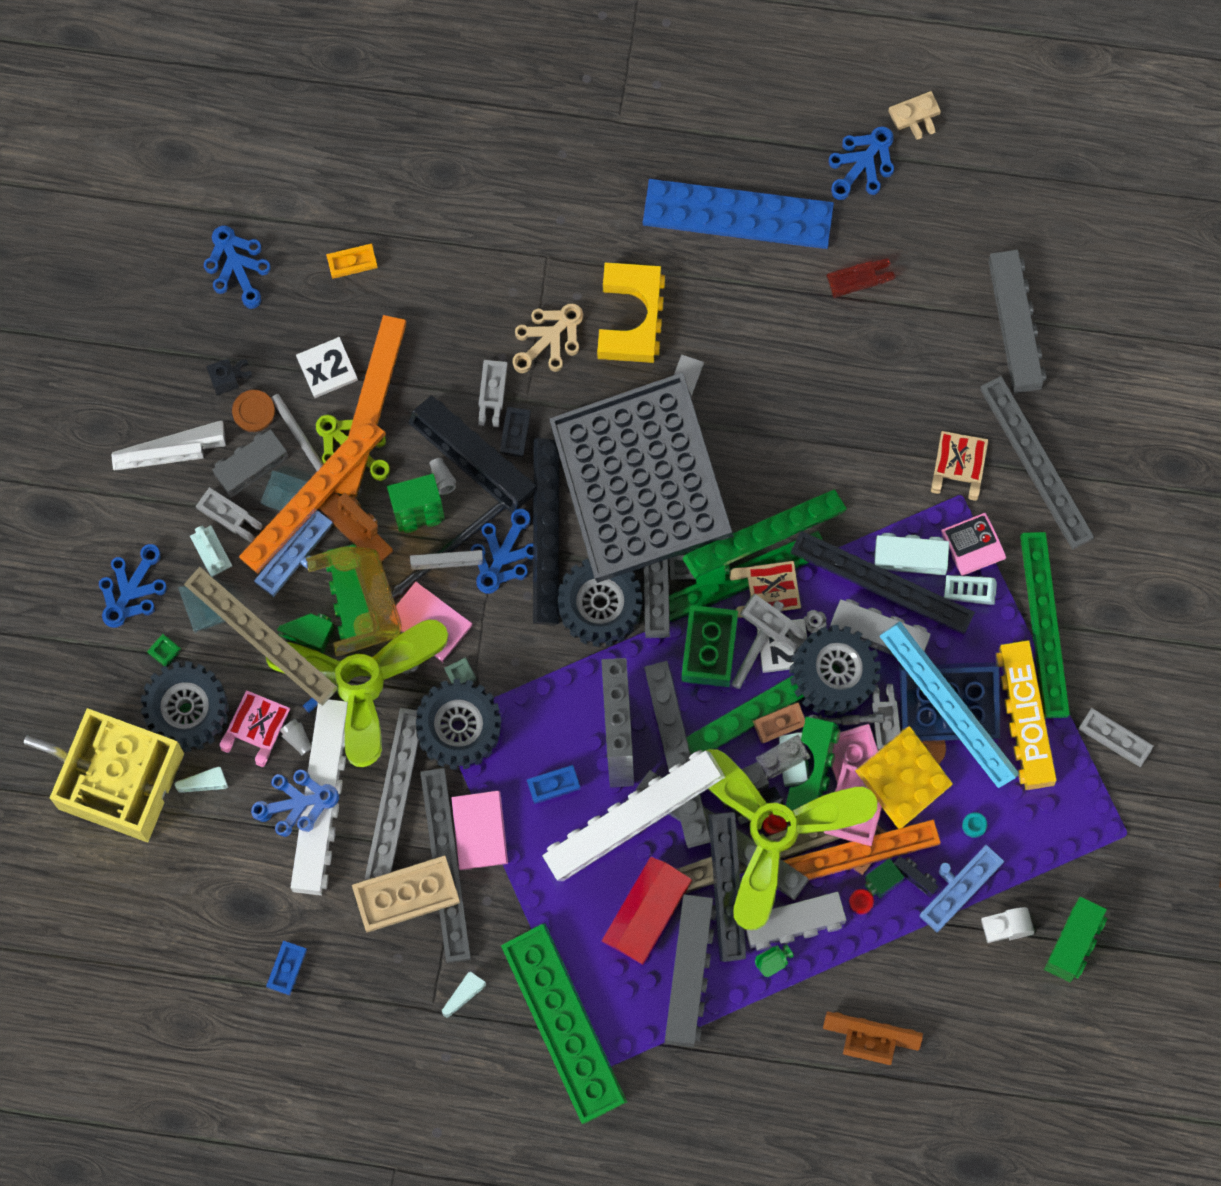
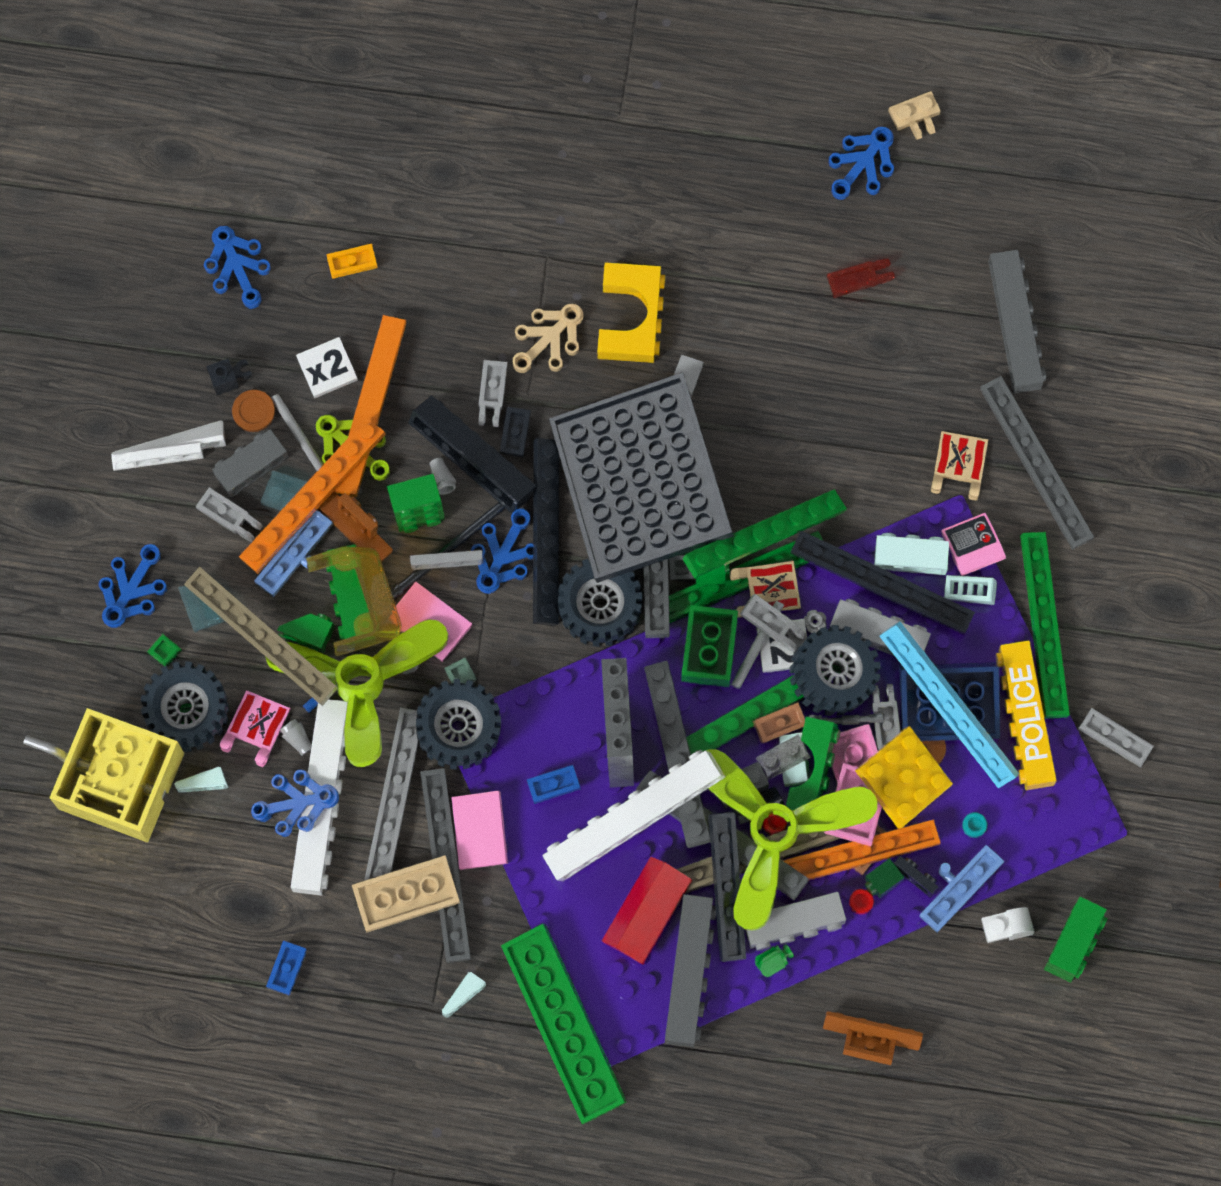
light aqua hinge [190,525,232,577] -> none
blue plate [643,179,834,249] -> none

